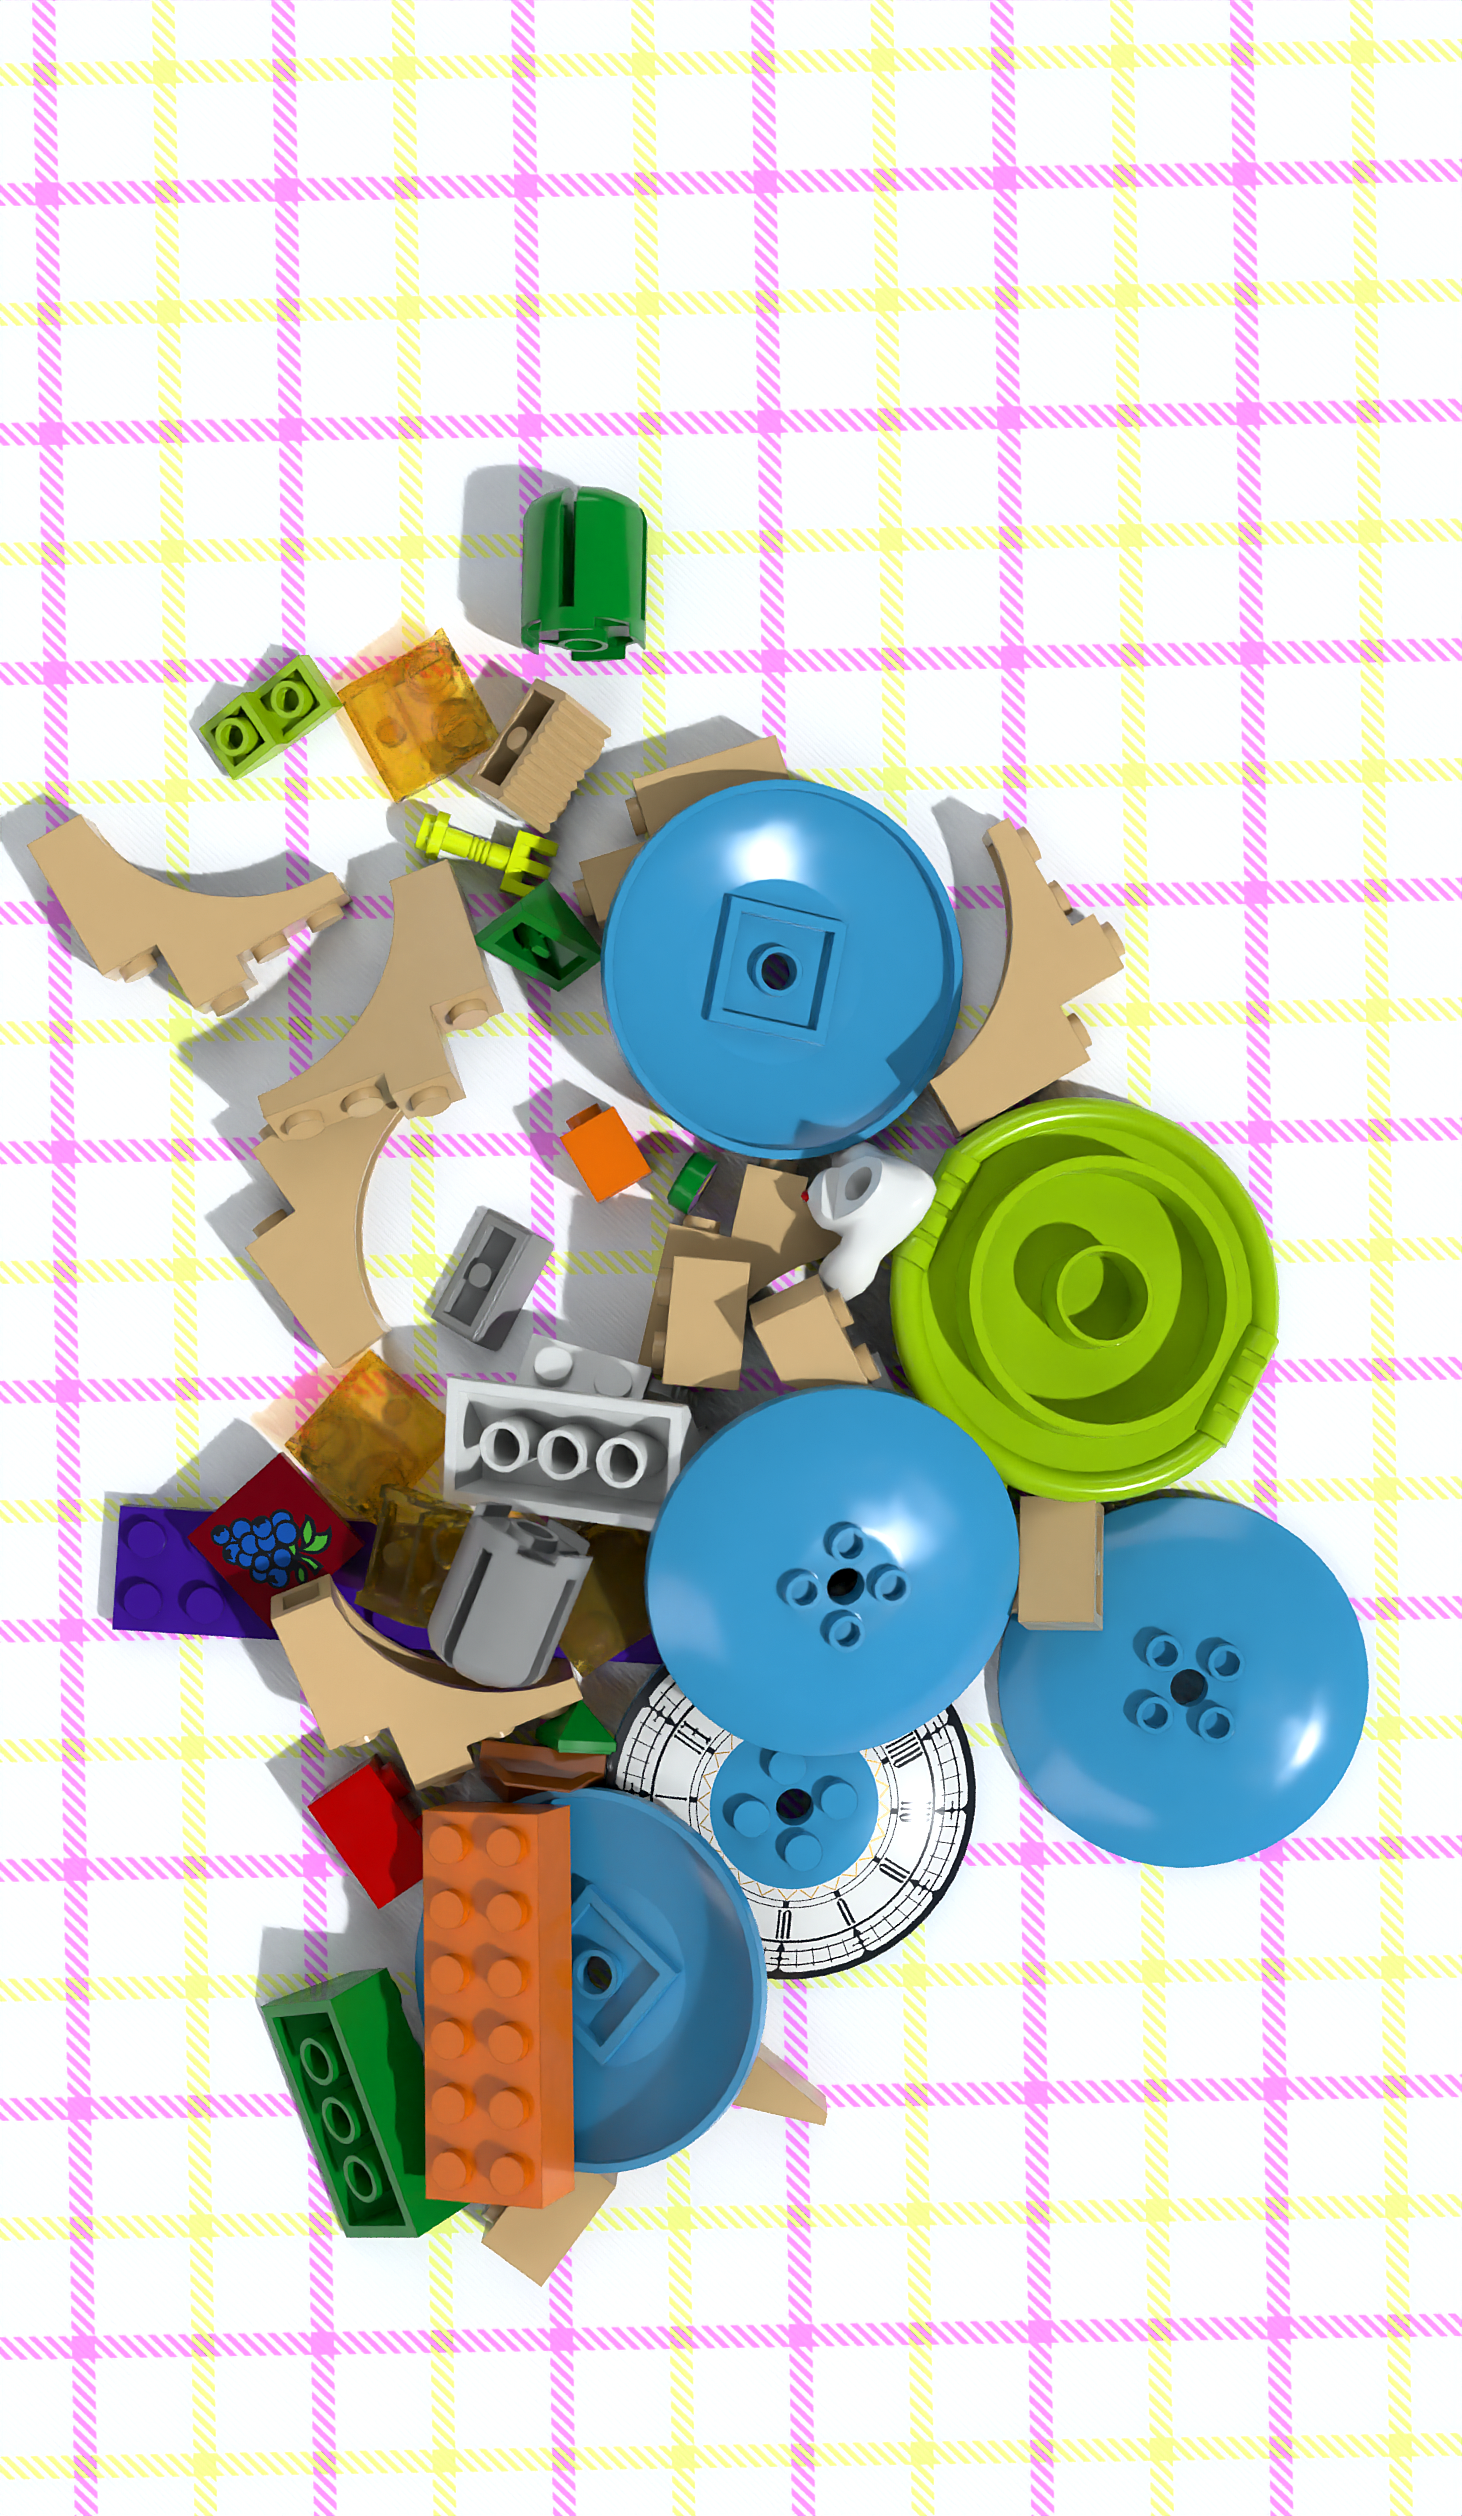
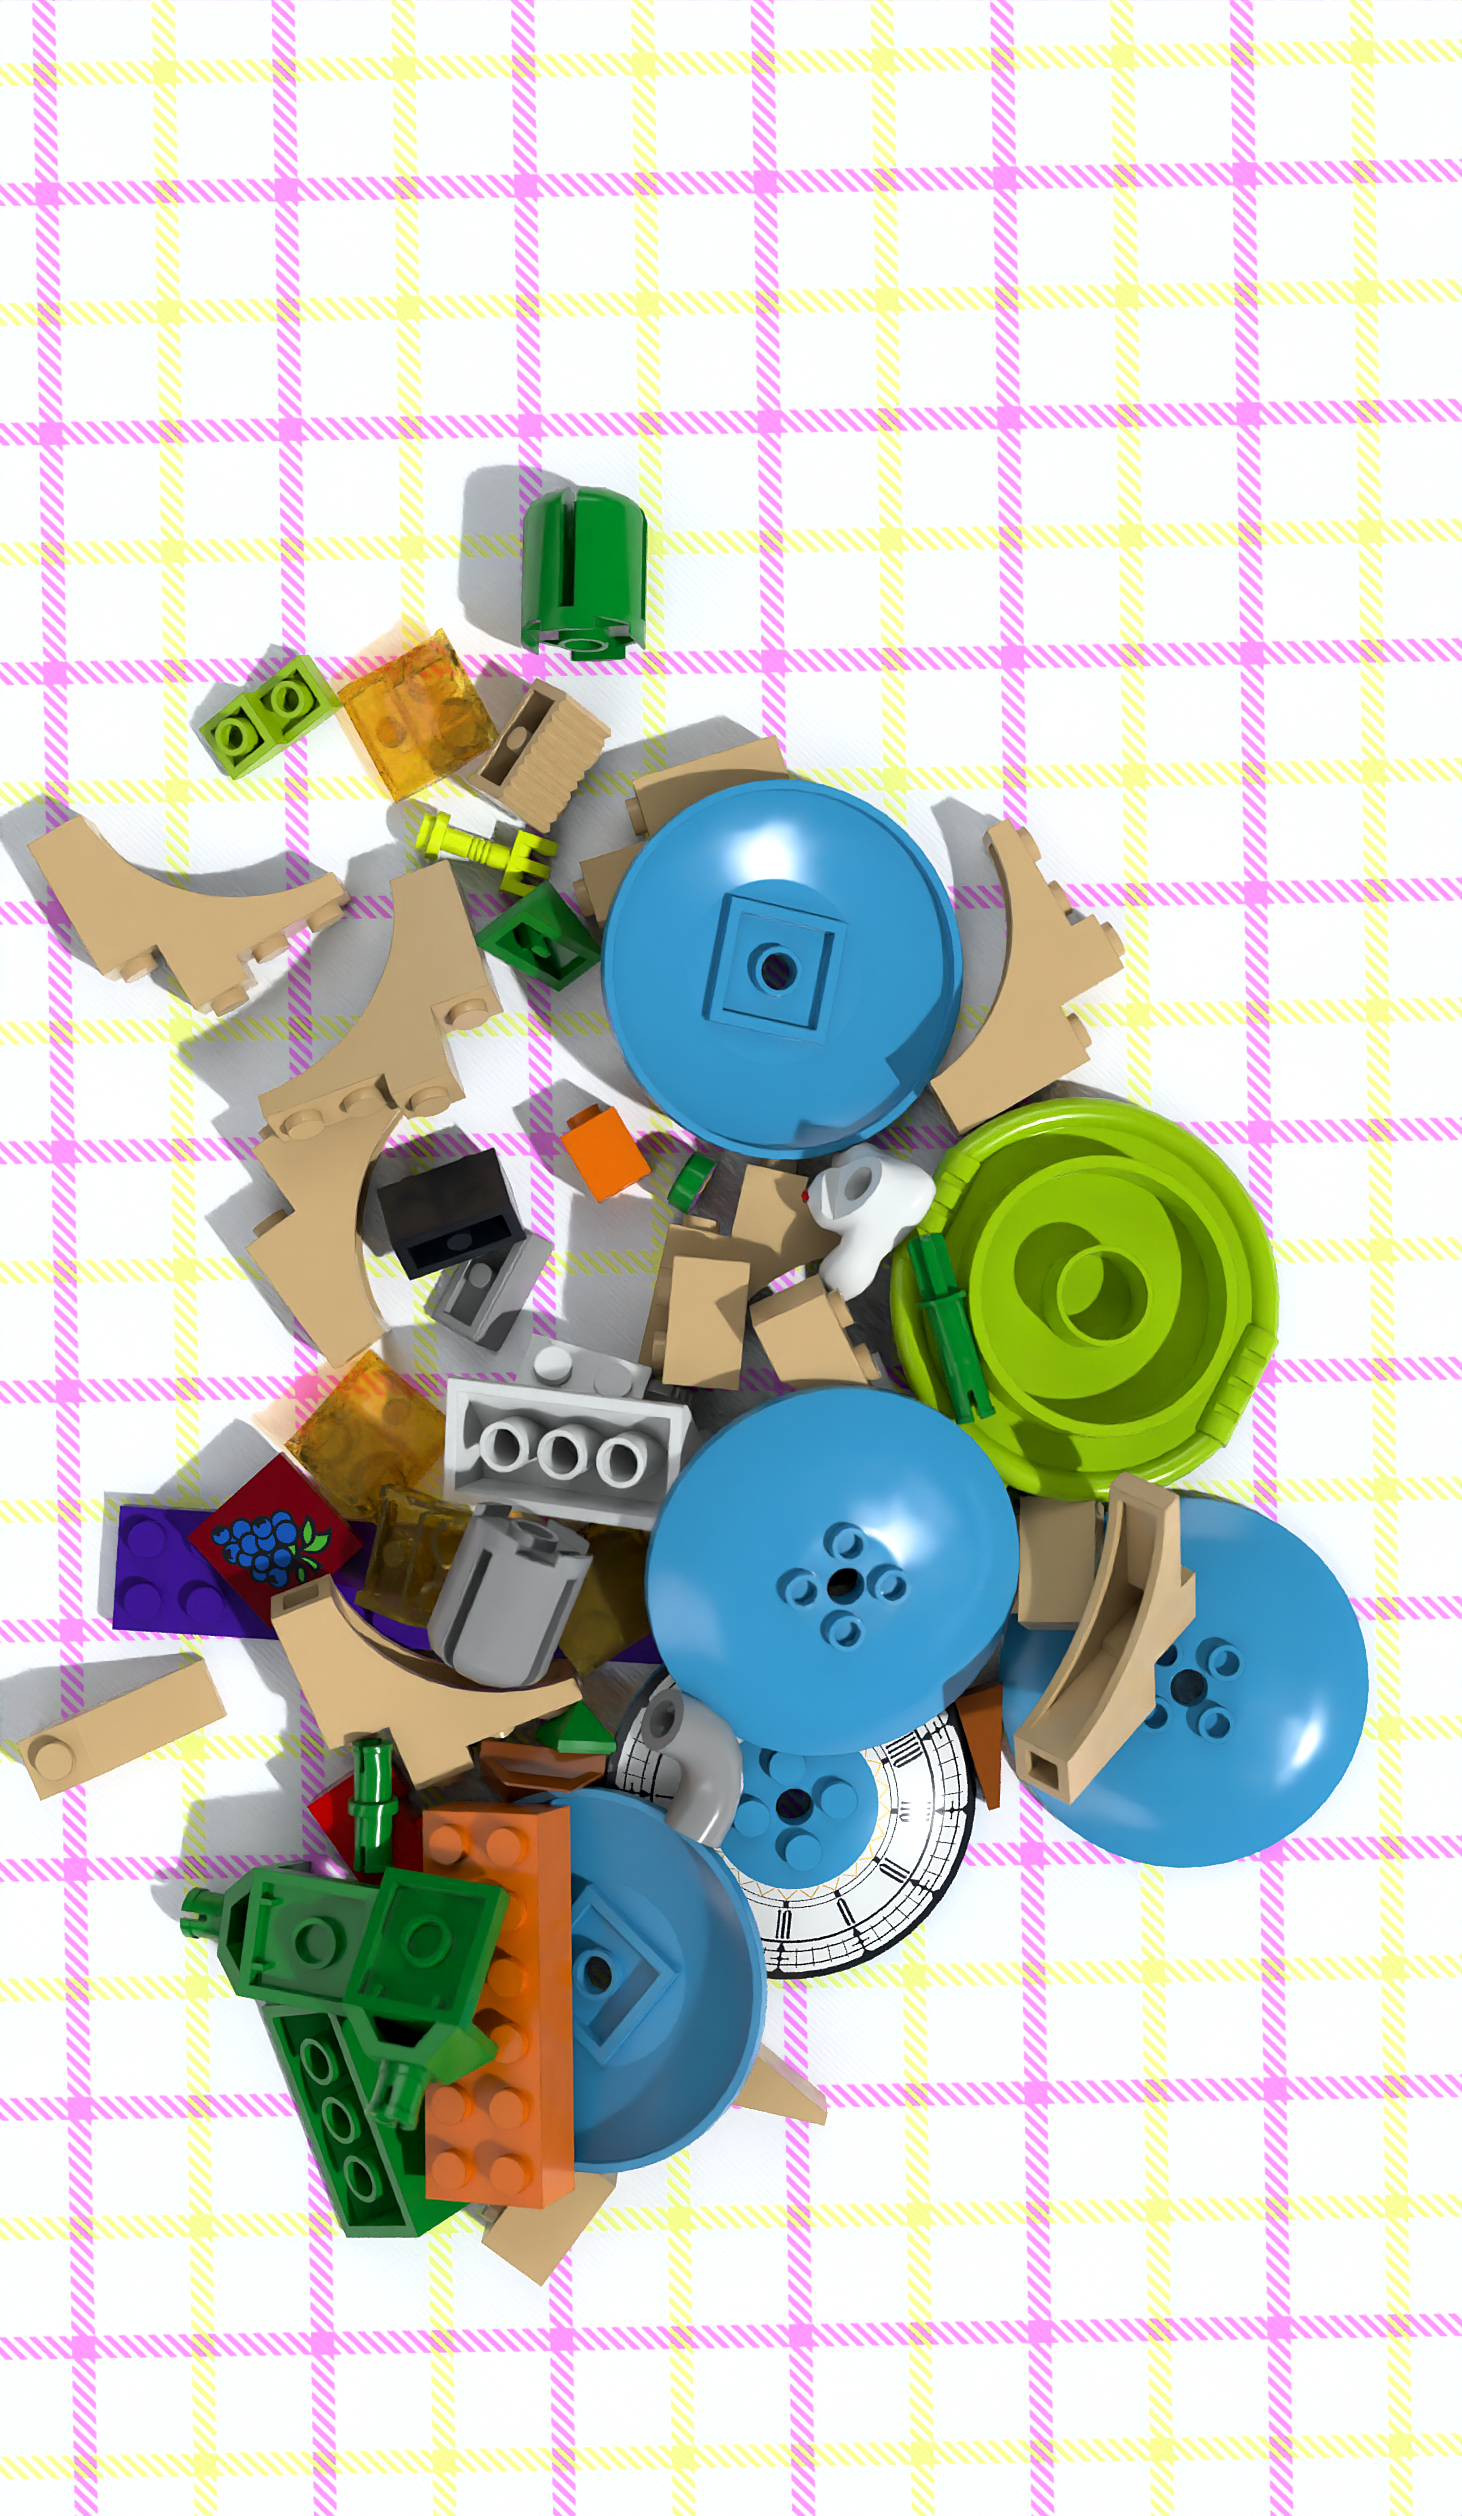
none -> tan slope [16,1658,228,1801]
none -> green plate [180,1859,380,2017]
none -> green plate [341,1867,511,2131]
none -> green pin [348,1738,398,1873]
none -> black brick [376,1147,527,1281]
none -> light grey cylinder [641,1688,744,1848]
none -> green axle [907,1232,996,1425]
none -> dark orange piece [954,1679,1003,1811]
none -> tan arch [1013,1471,1196,1805]

